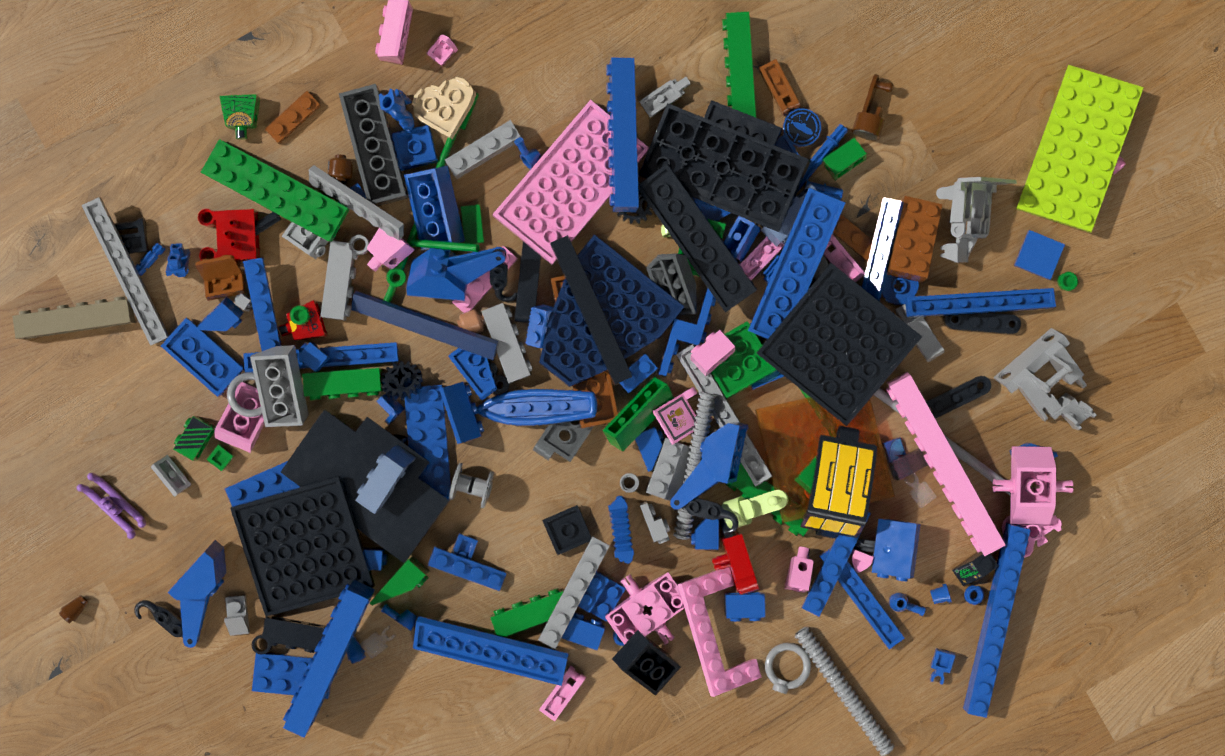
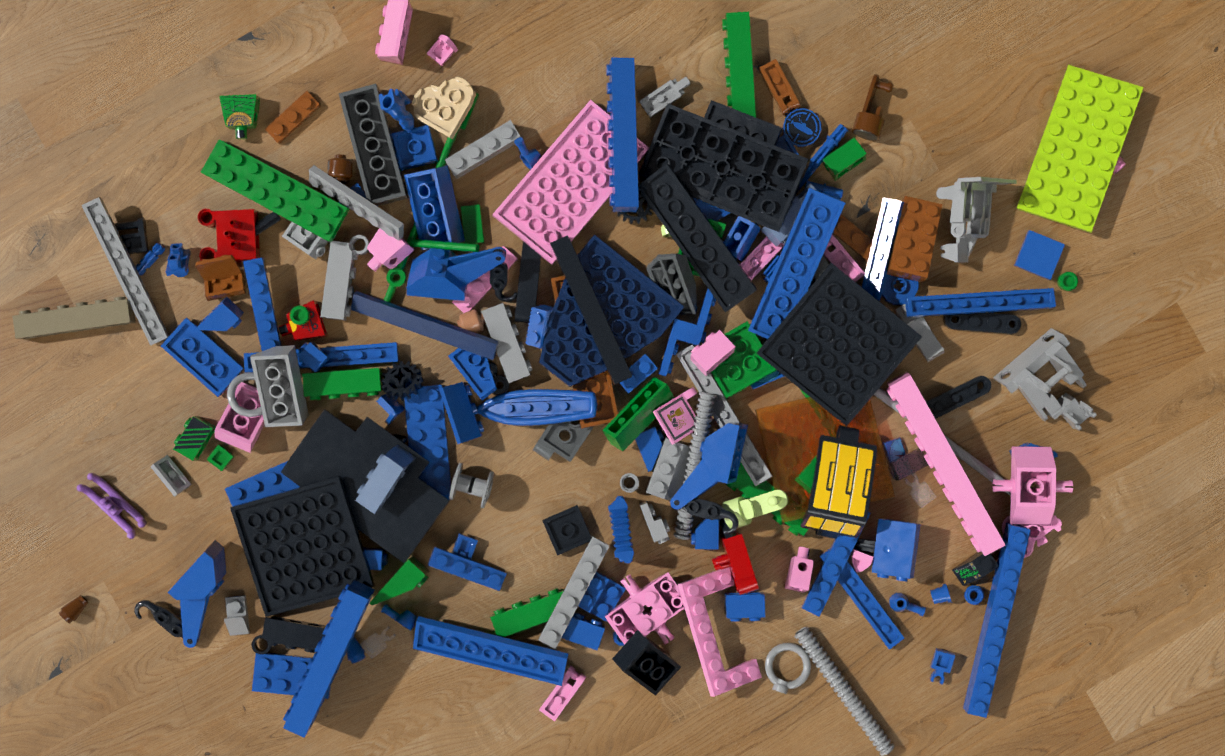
light grey piece [234,294,252,312] -> none

